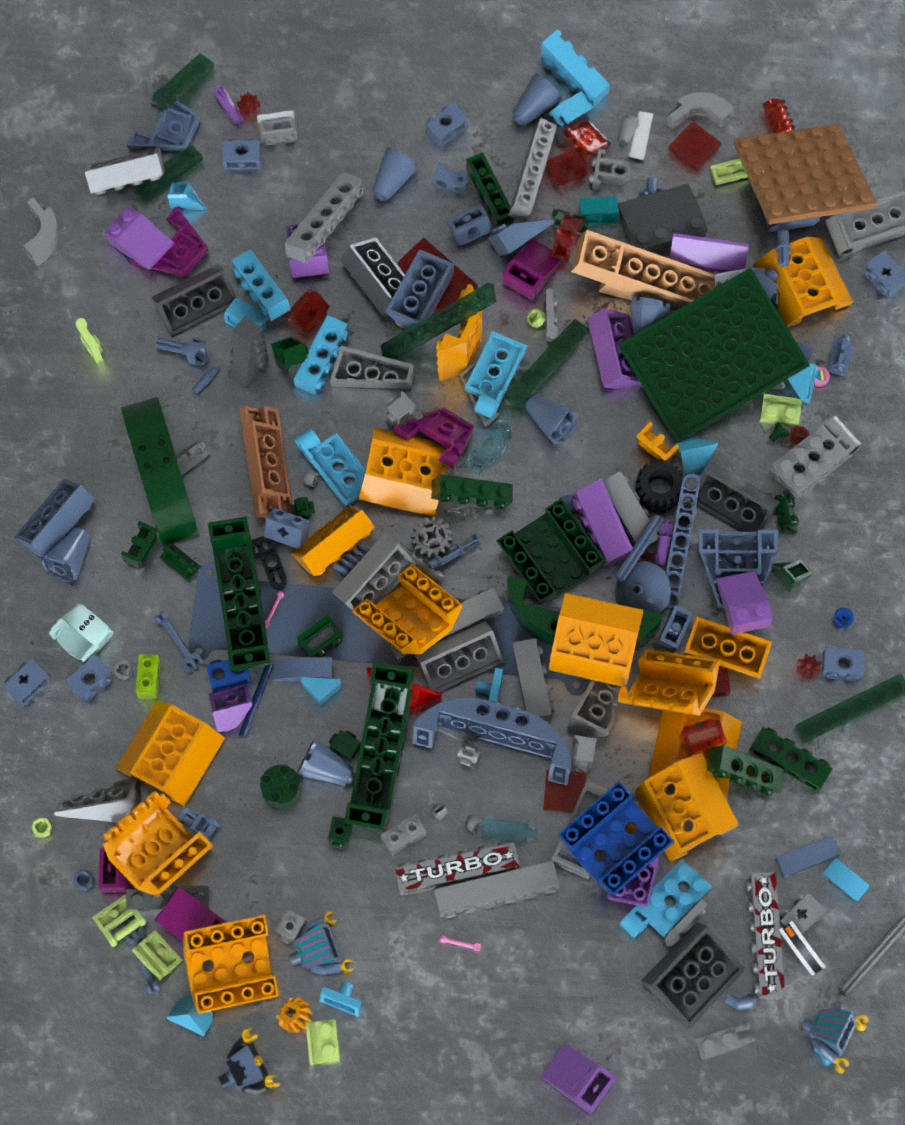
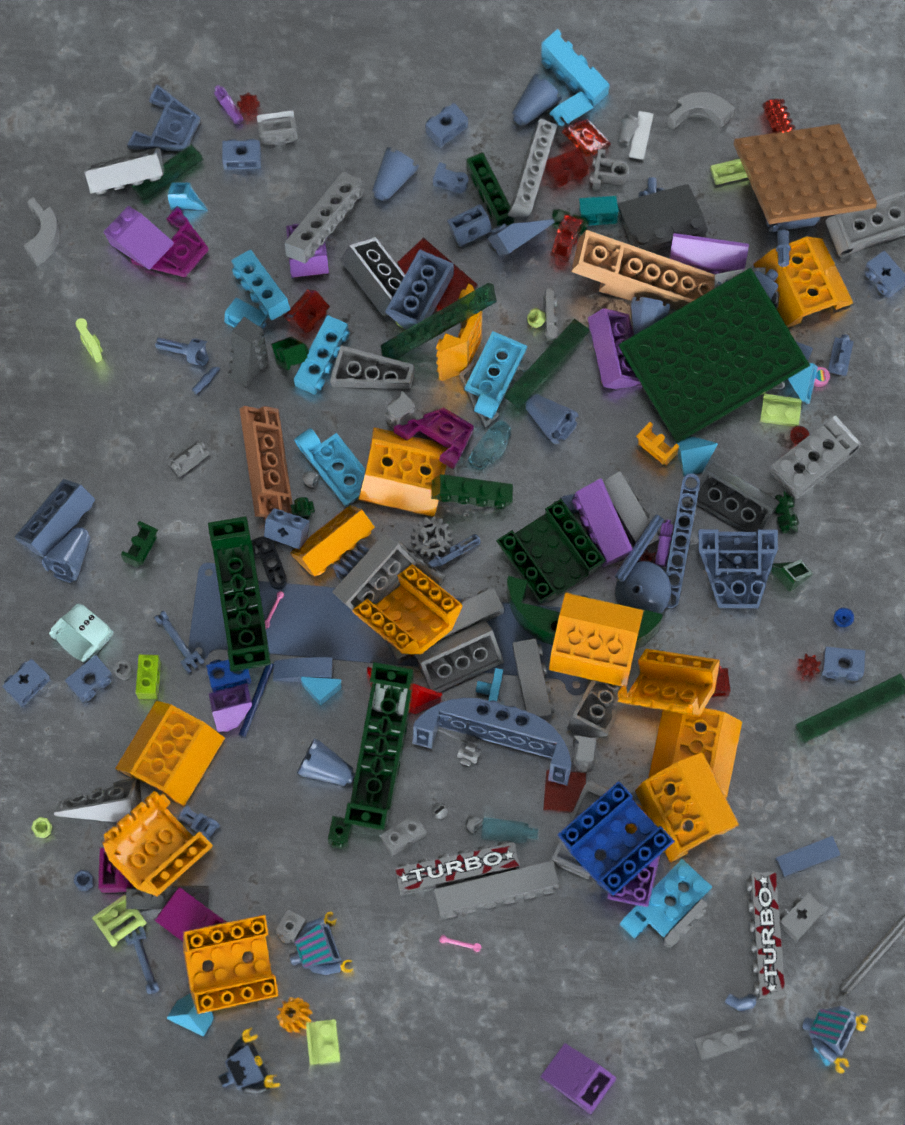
dark green slope [121,397,200,547] -> none
yellowish green plate [132,930,182,981] -> none
dark grey slope [151,264,237,336] -> none
clear green plate [152,53,214,110] -> none
dark green hinge [159,543,201,581] -> none
dark green brick [260,764,302,809] -> none
dark green window [297,614,344,657] -> none
medium azure tile [320,982,362,1017] -> none
dark green brick [329,730,361,763] -> none
magenta slope [502,238,564,301] -> none
black tyre [635,459,684,513] -> none
dark grey slope [641,922,745,1028] -> none
sand blue brick [656,605,694,653] -> none
clear red plate [669,121,721,171] -> none
clear red window [680,718,728,758] -> none
light orange slope [684,616,772,679] -> none
dark green brick [707,745,784,796] -> none
medium lavender slope [716,571,773,634] -> none
dark green brick [749,727,833,793] -> none
dark green rock [769,421,790,443] -> none
sticker [779,921,826,976] -> none
medium azure slope [823,858,870,902] -> none

